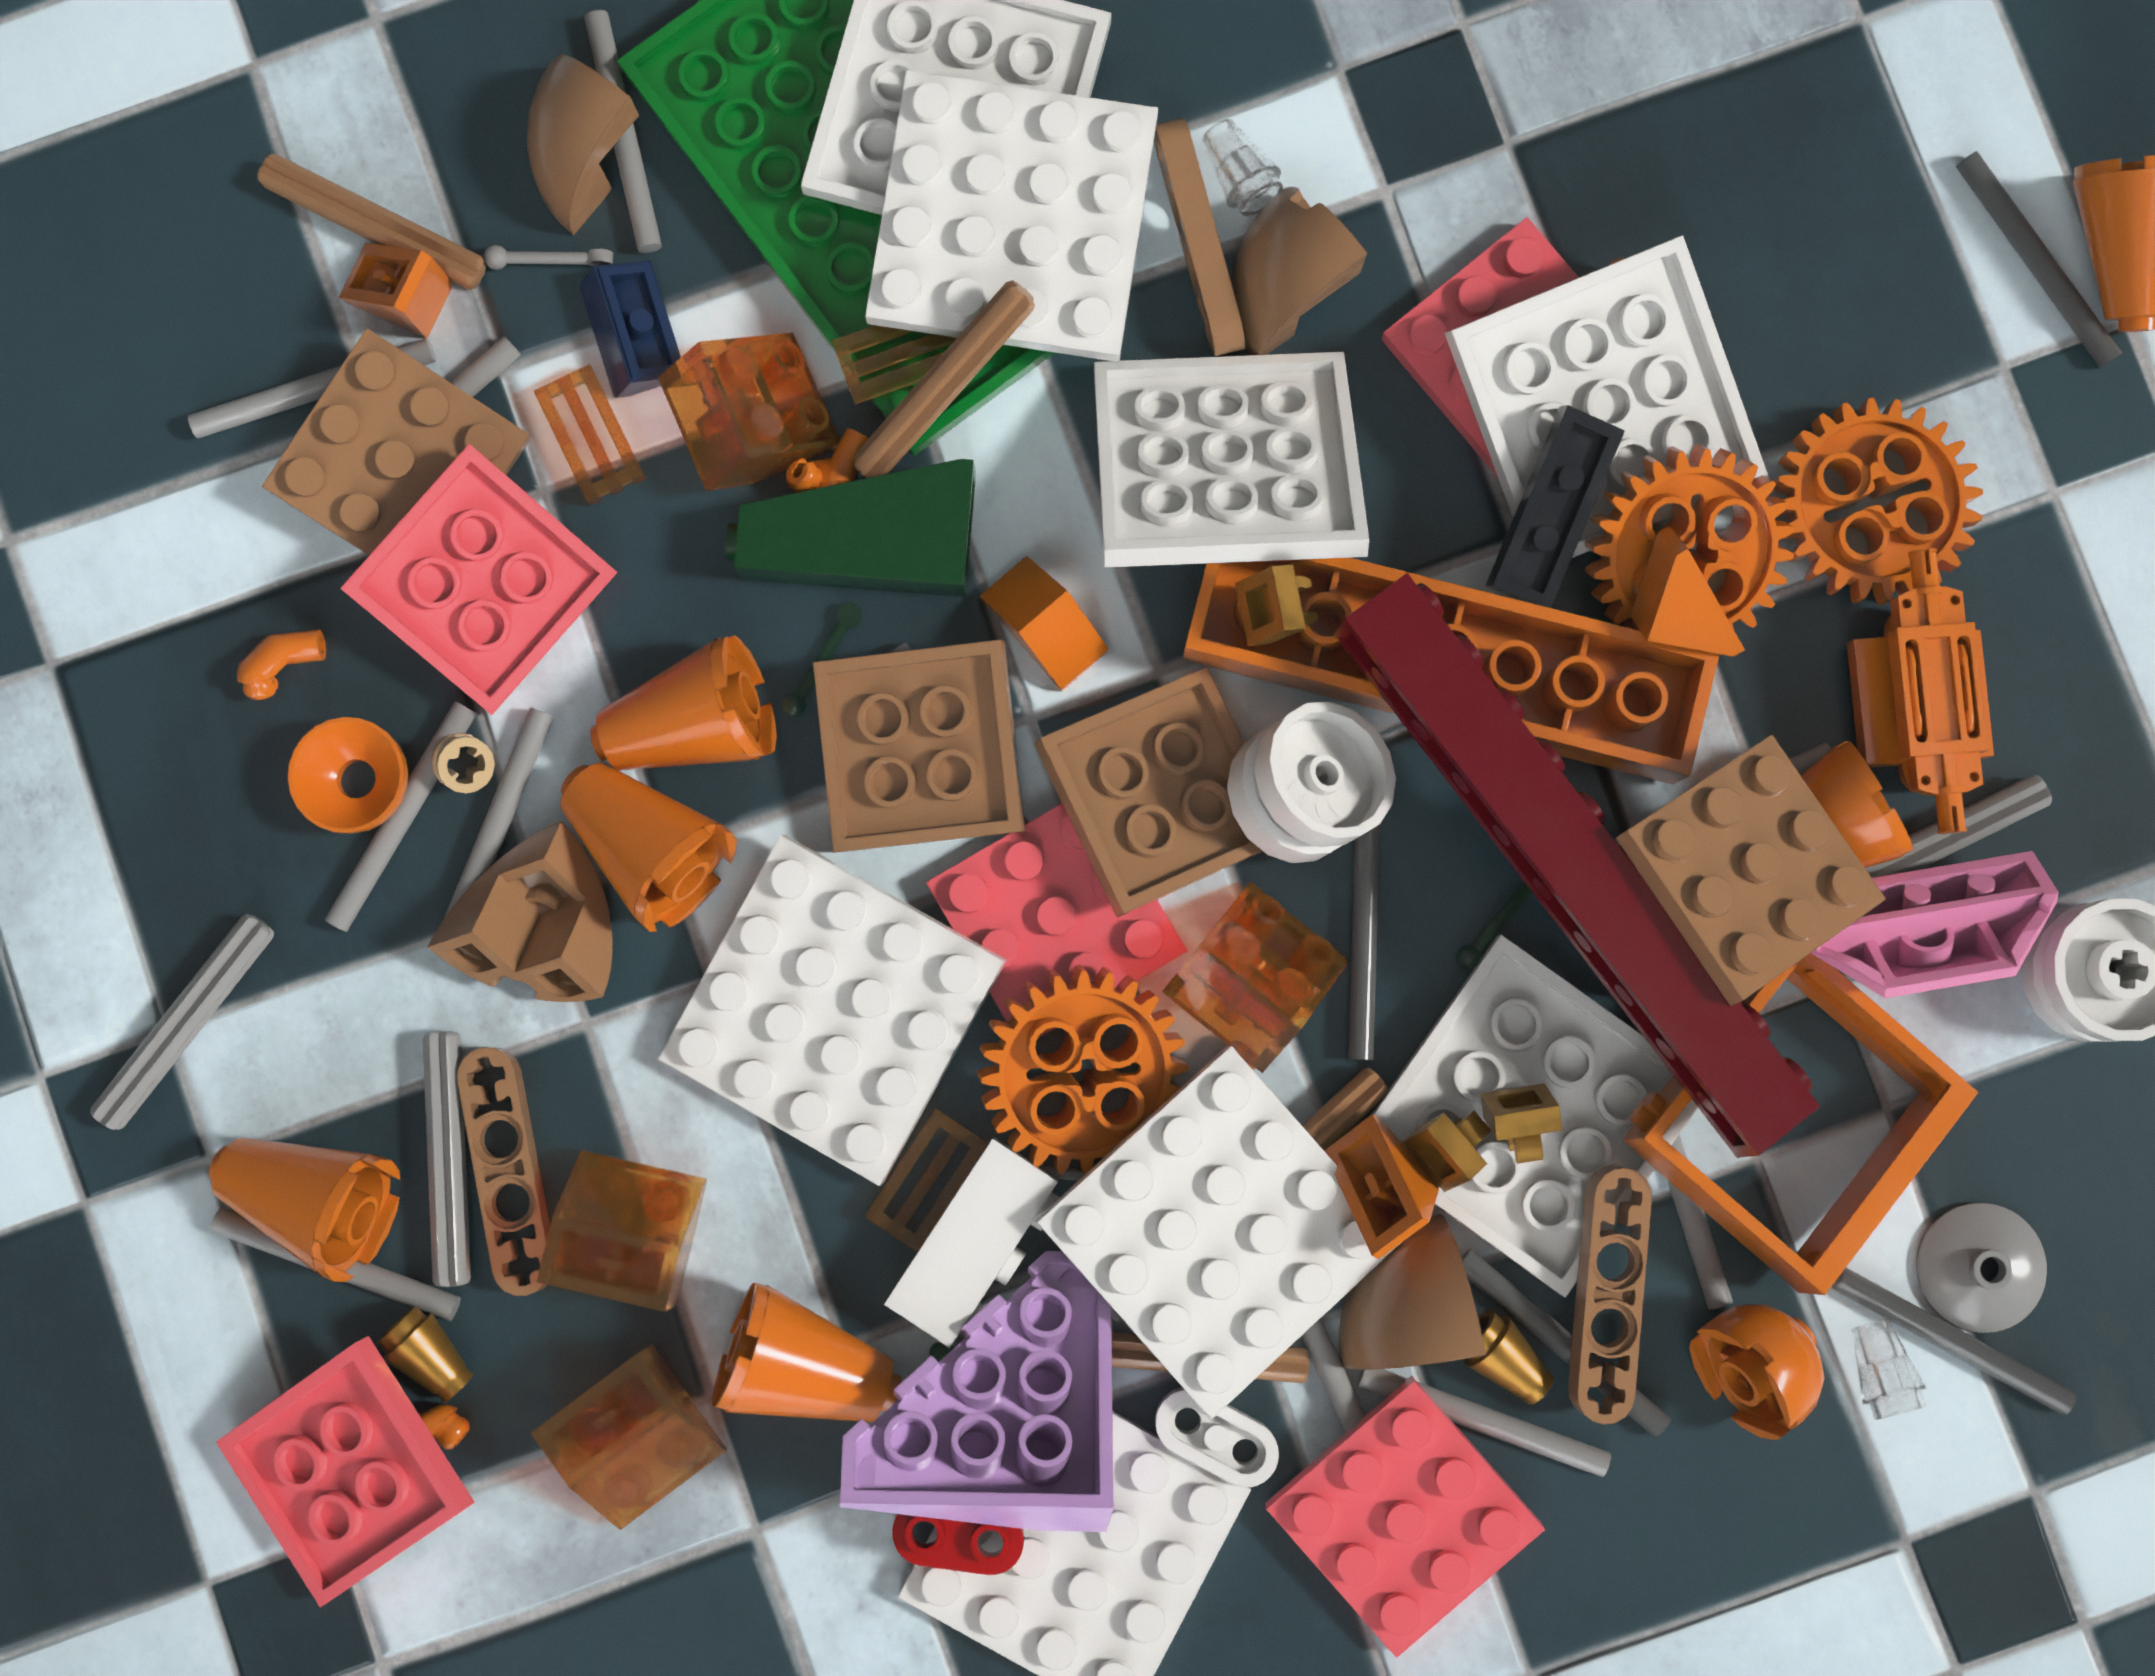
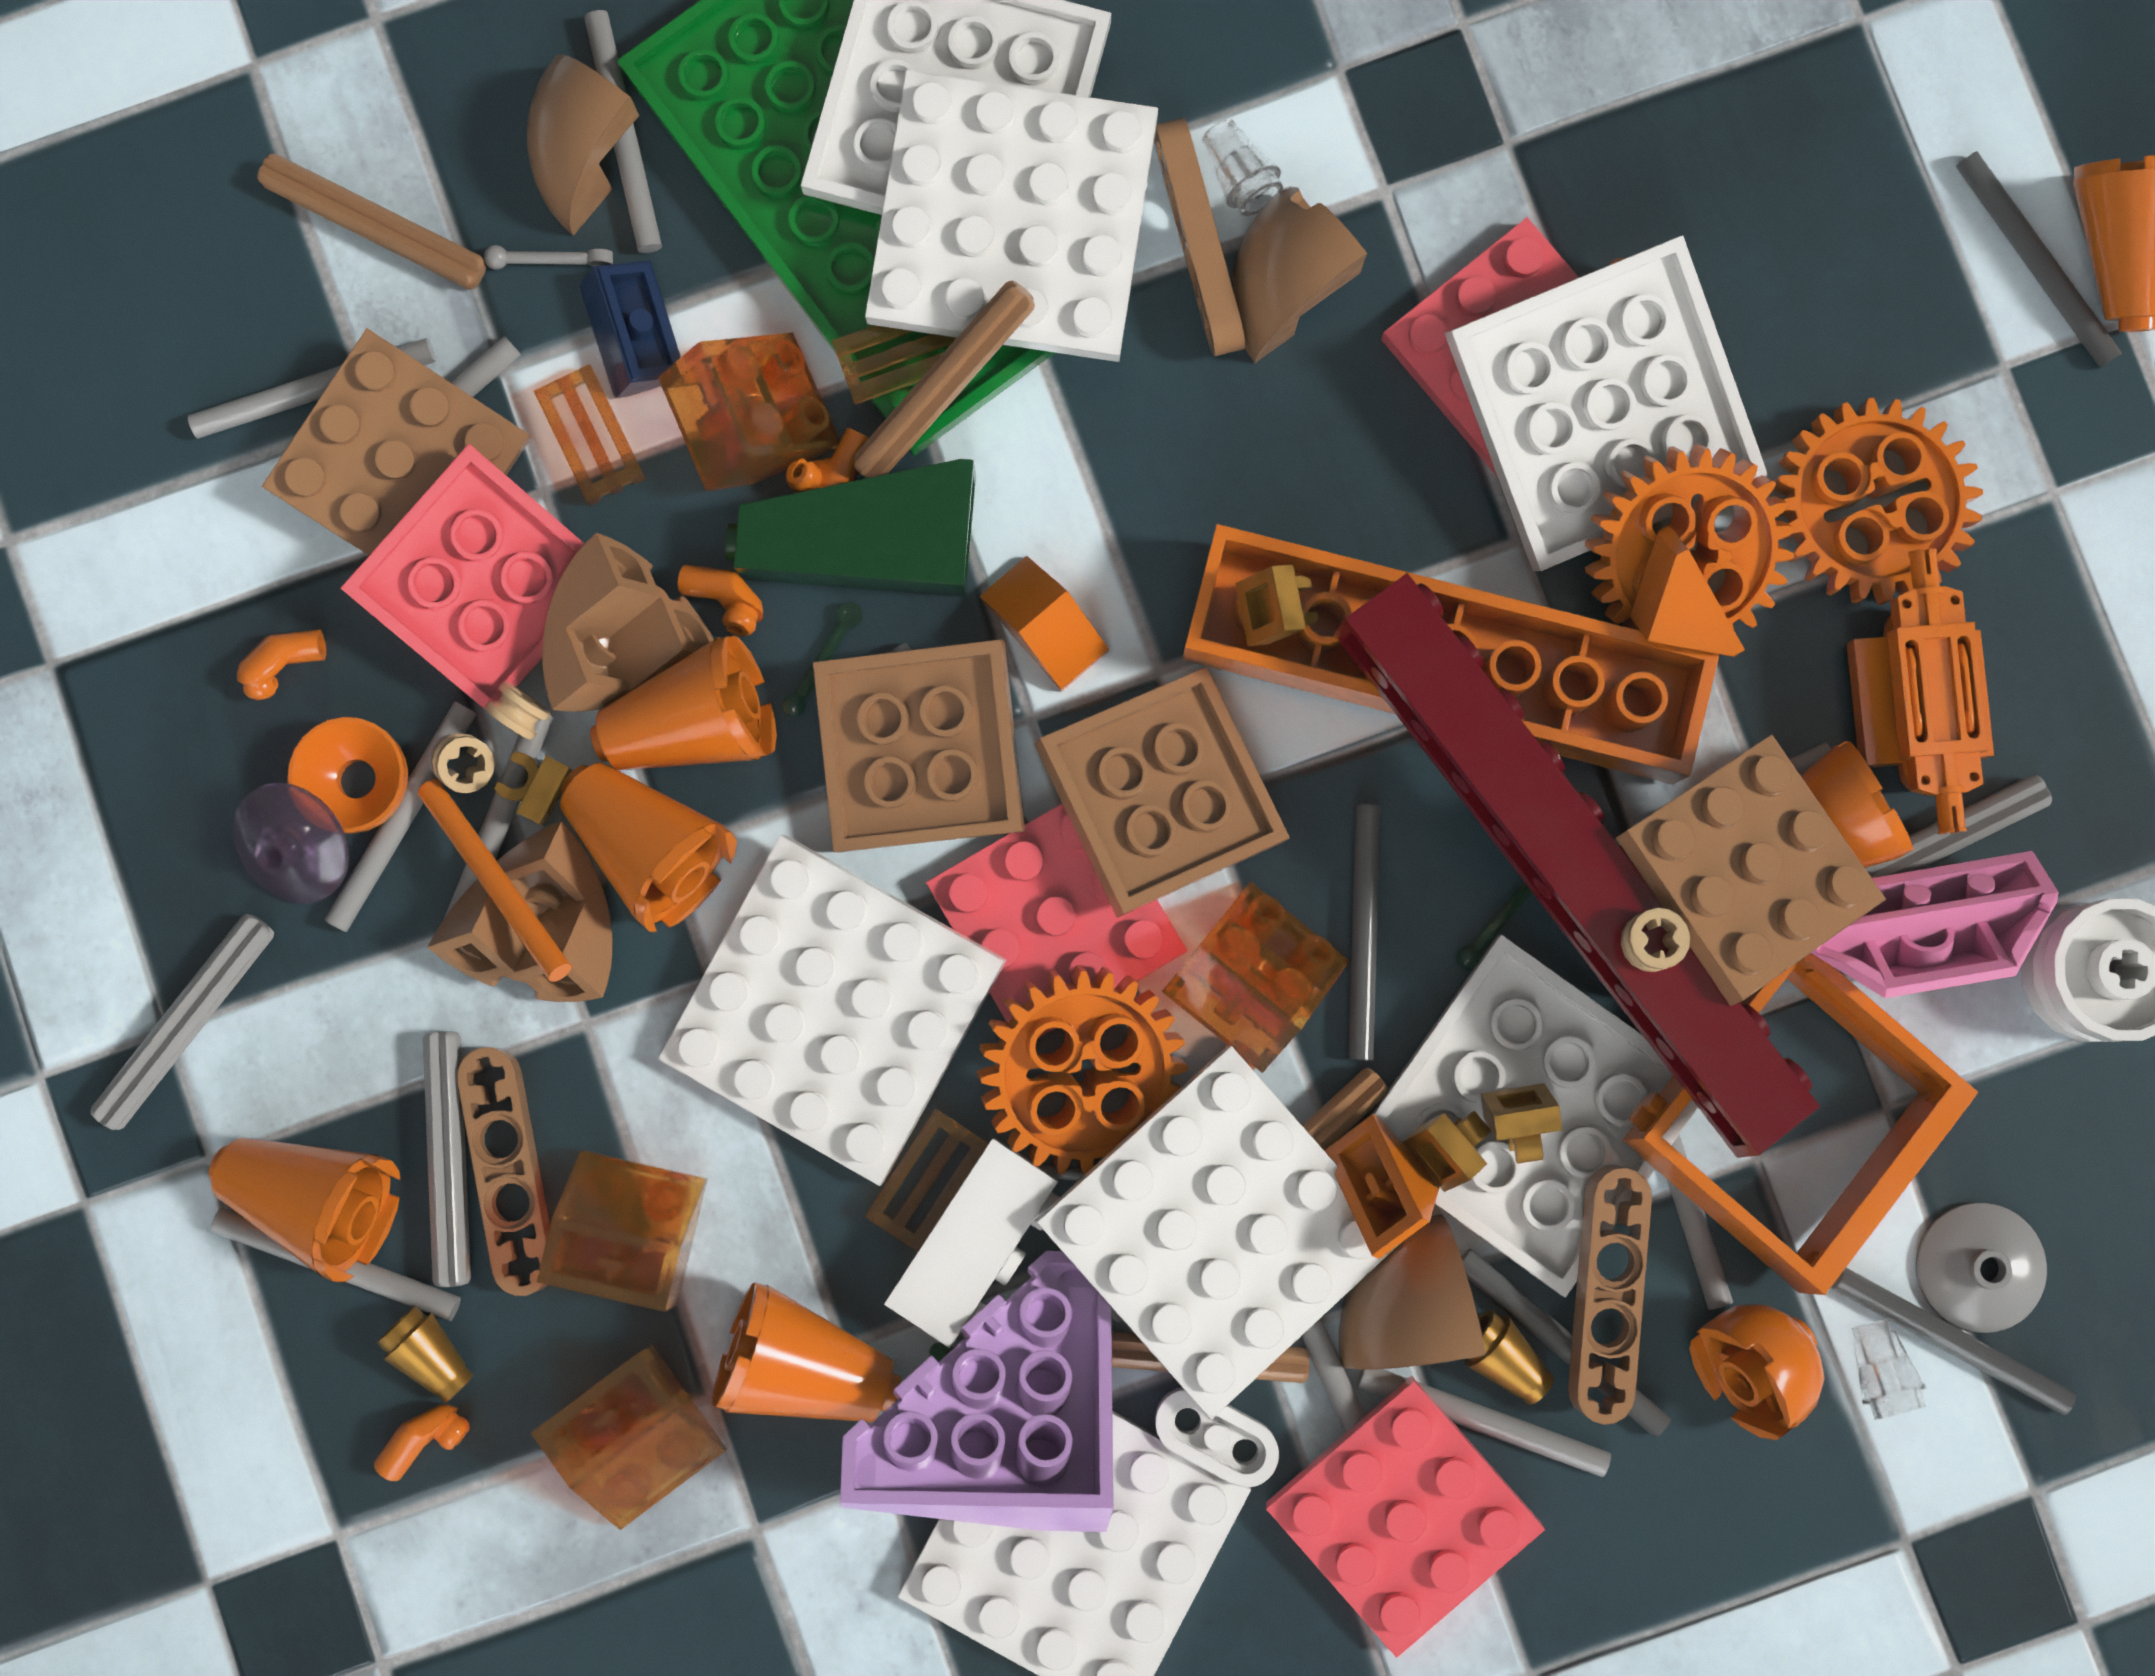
coral plate [216,1336,475,1608] -> none
orange slope [338,243,454,338] -> none
red plate [892,1514,1025,1575] -> none
white plate [1094,352,1369,567] -> none
white wheel [1227,702,1396,863] -> none
black plate [1485,405,1625,608] -> none
none -> clear purple dish [233,783,349,904]
none -> orange bar [417,779,572,982]
none -> tan bush [485,681,551,740]
none -> pearl gold tile [494,752,573,827]
none -> medium nougat brick [542,533,714,712]
none -> orange arm [678,565,764,637]
none -> tan bush [1621,908,1690,972]

